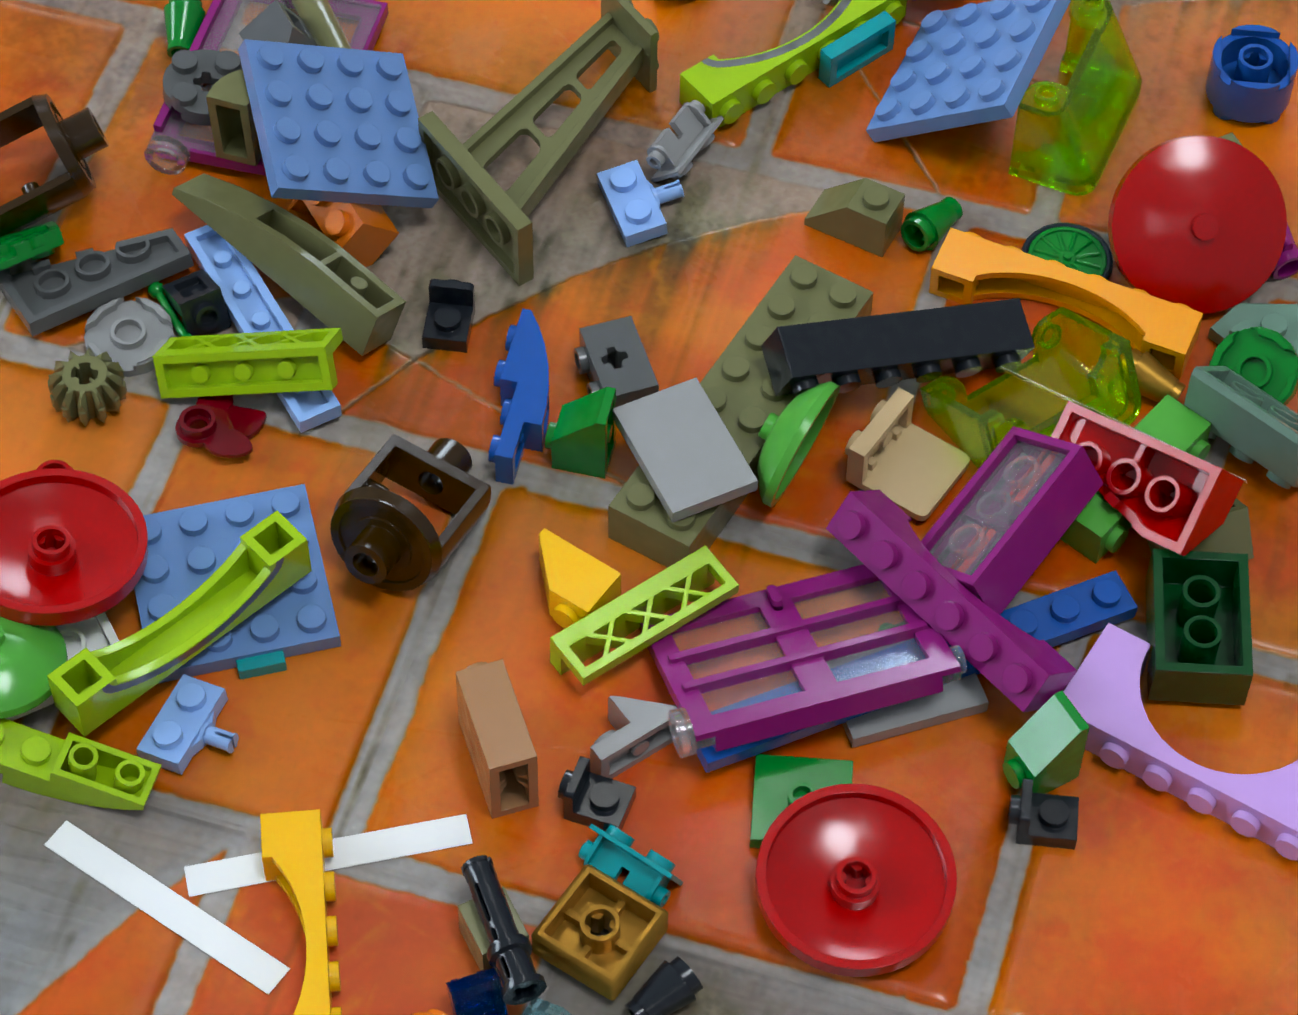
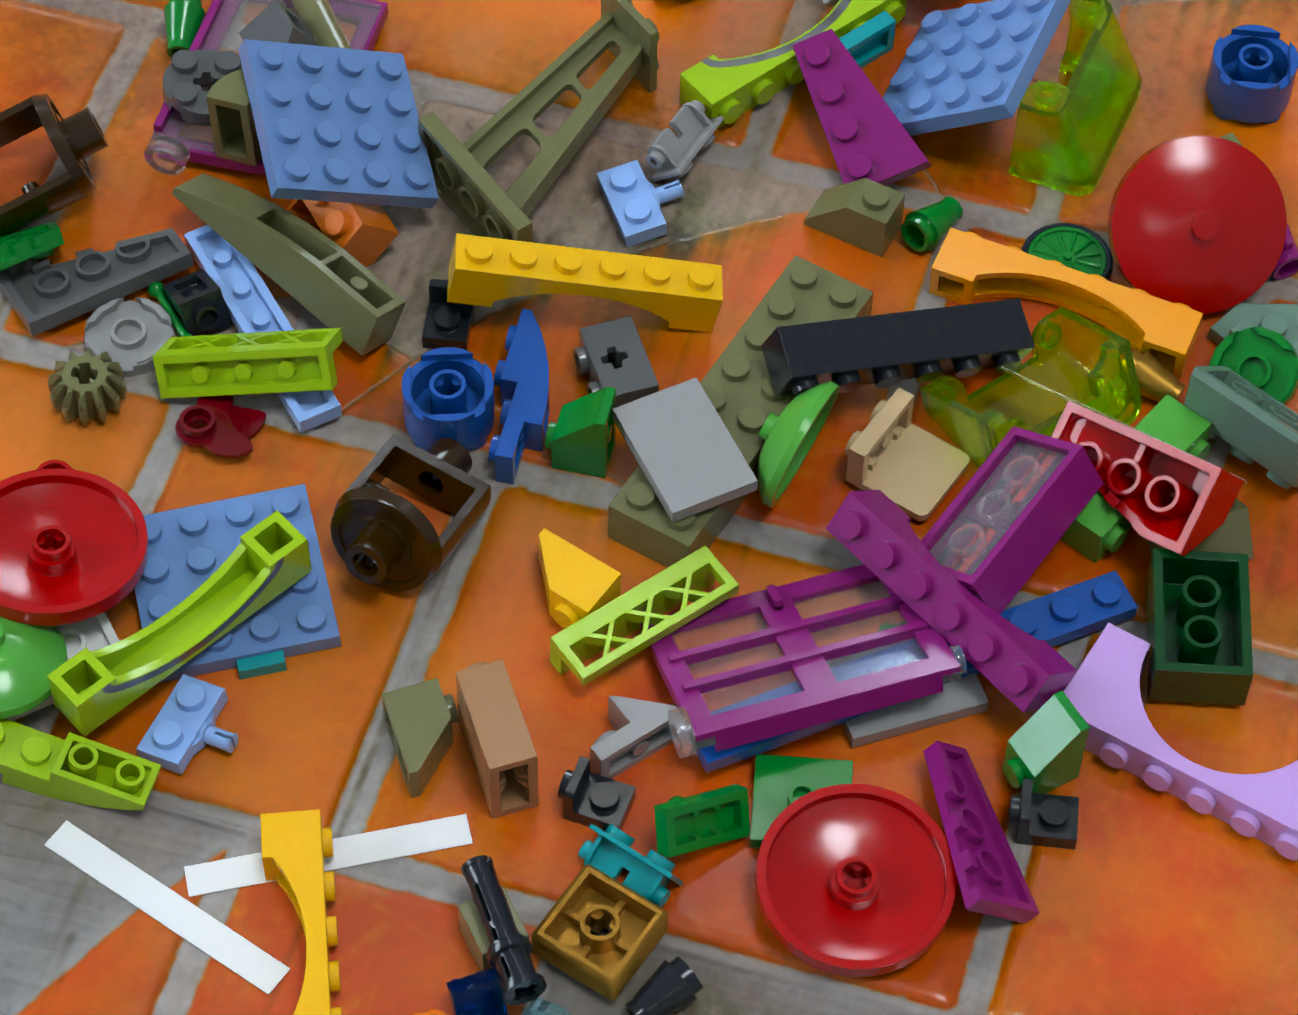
none -> olive slope [381,678,459,798]
none -> blue brick [402,347,495,451]
none -> yellow arch [447,233,723,333]
none -> green tile [654,784,750,858]
none -> magenta wing [792,28,932,186]
none -> magenta wing [923,741,1040,923]

